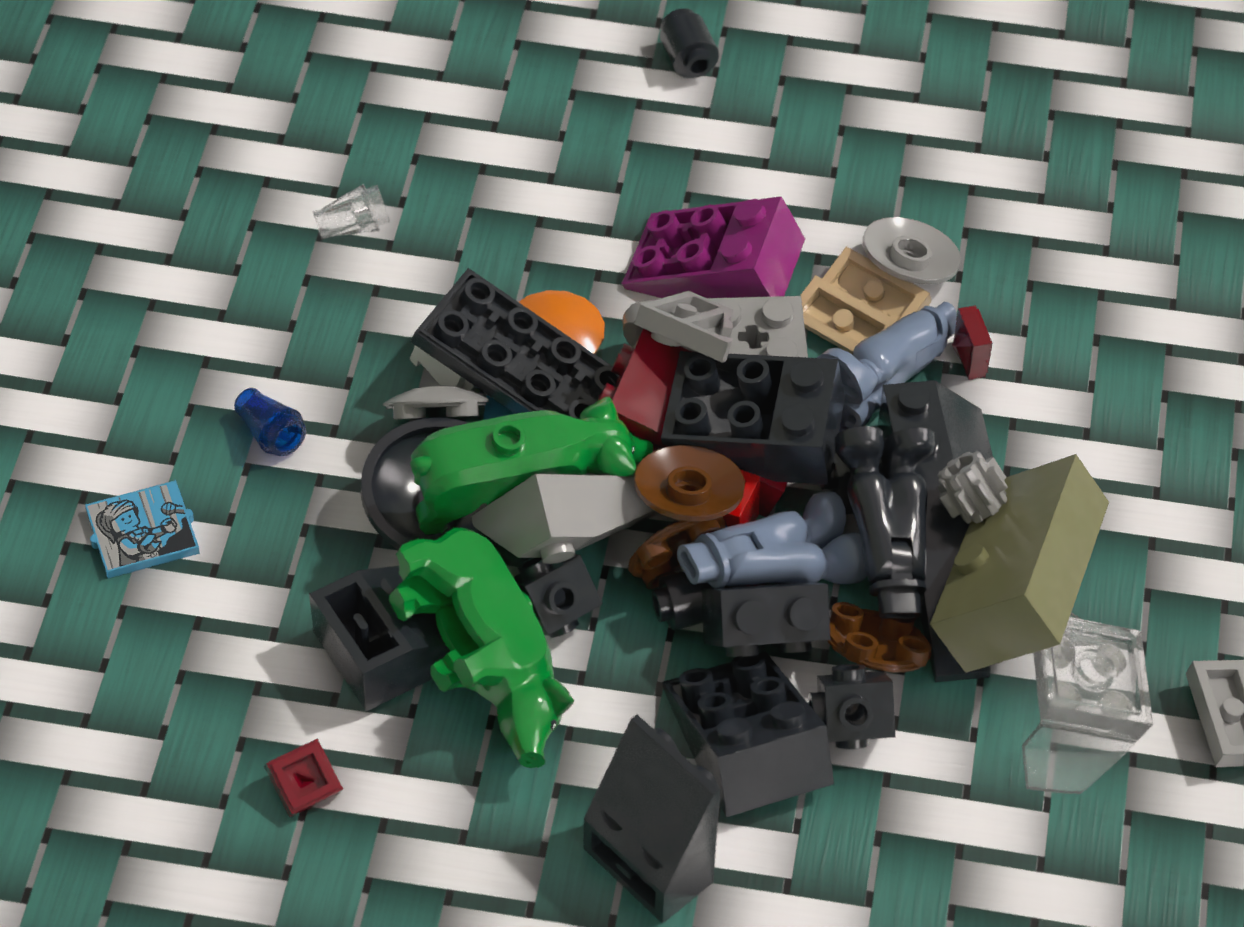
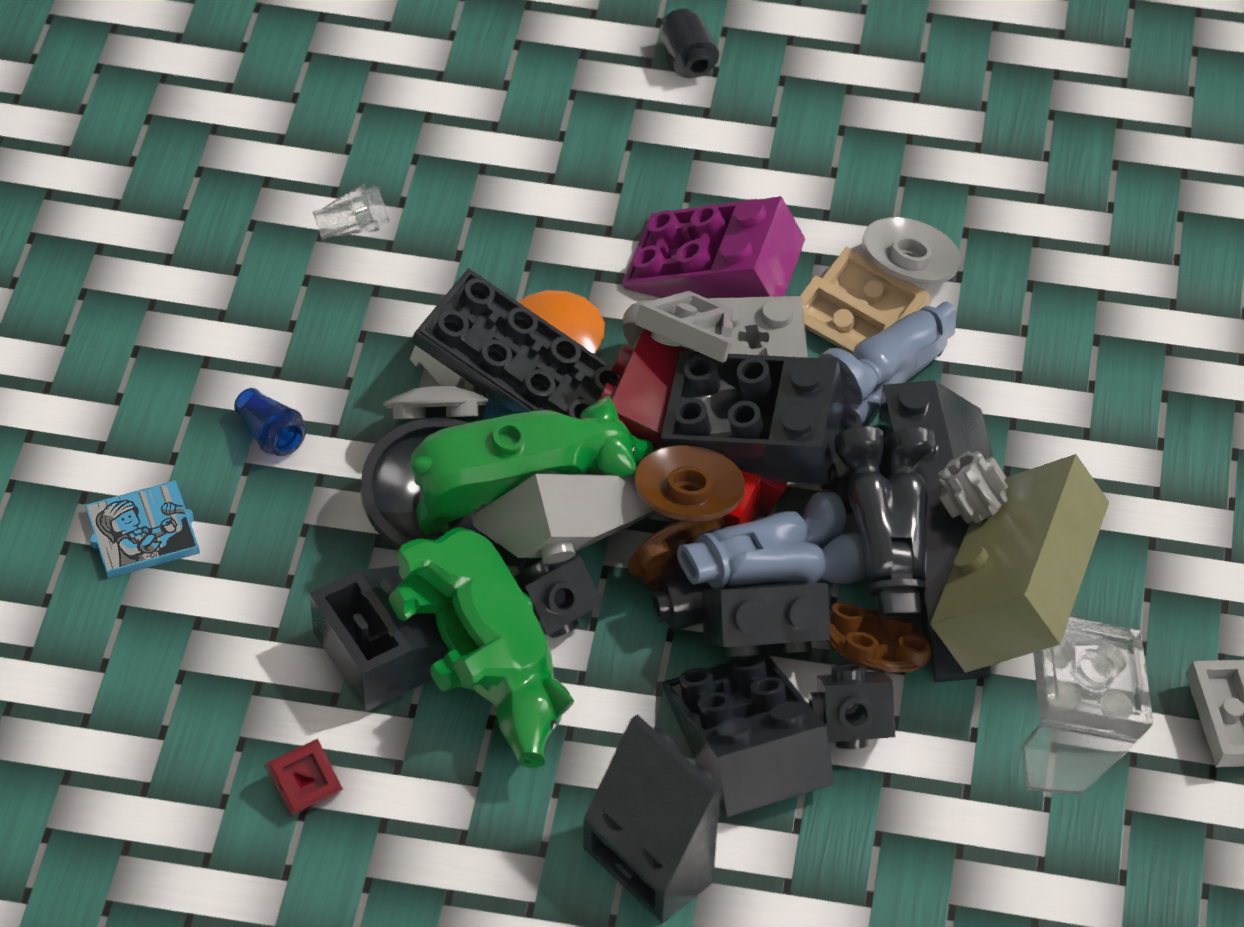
dark red tile [952,305,993,380] -> none

